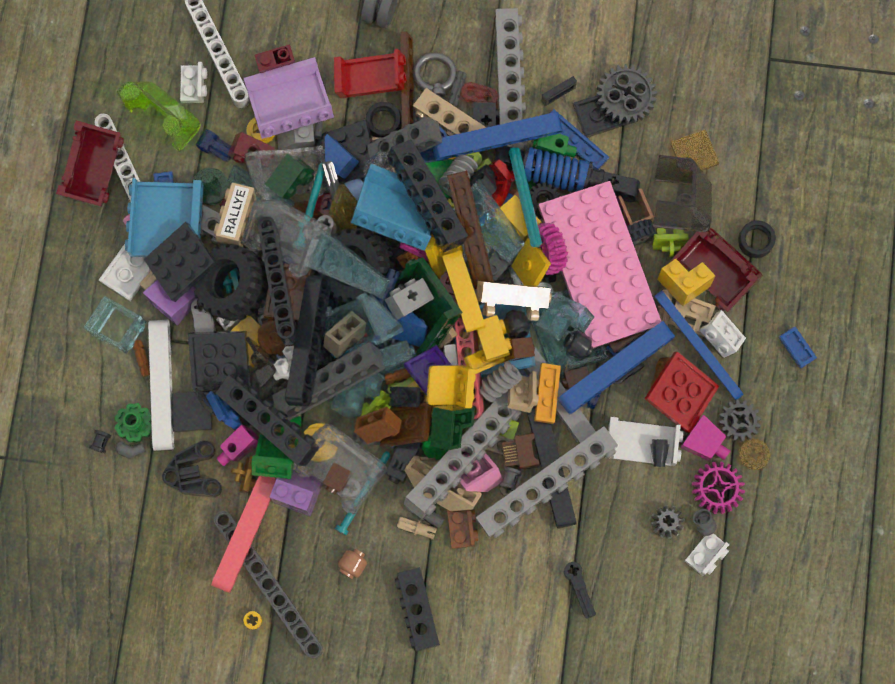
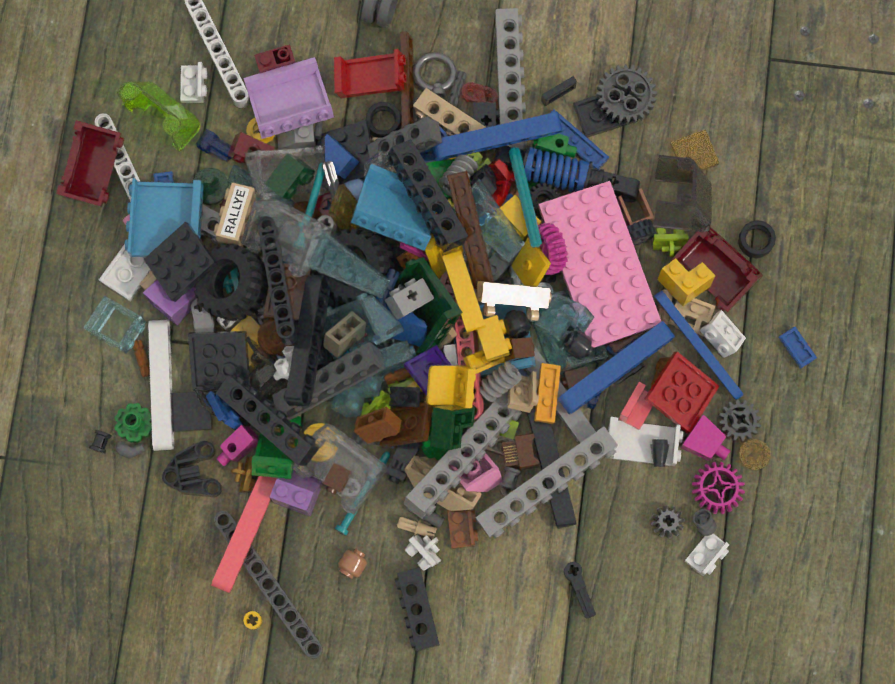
none -> white hips [405,534,441,571]
none -> coral panel [619,382,653,430]

